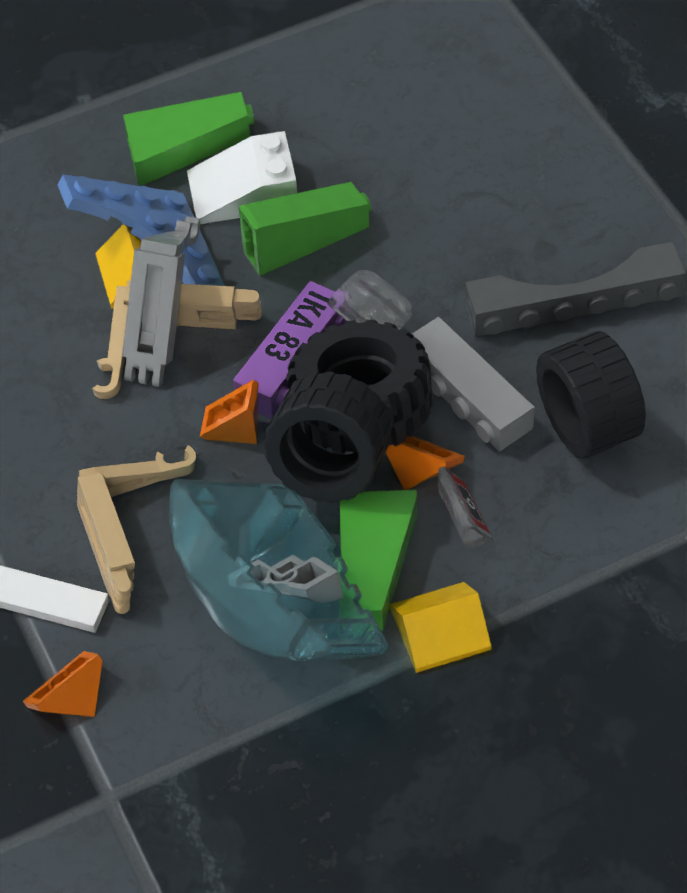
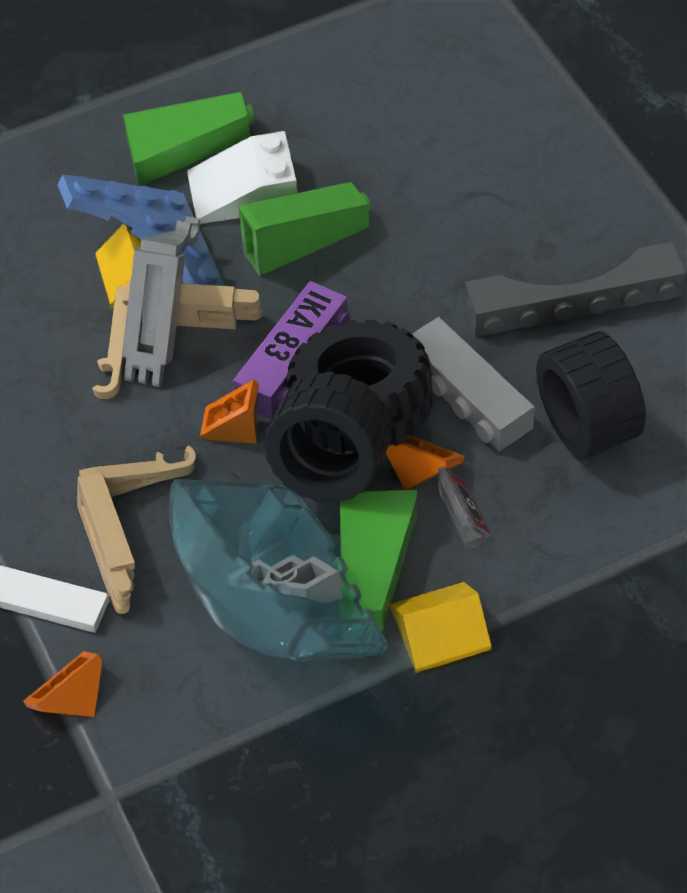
clear slope [327,270,412,330] -> none

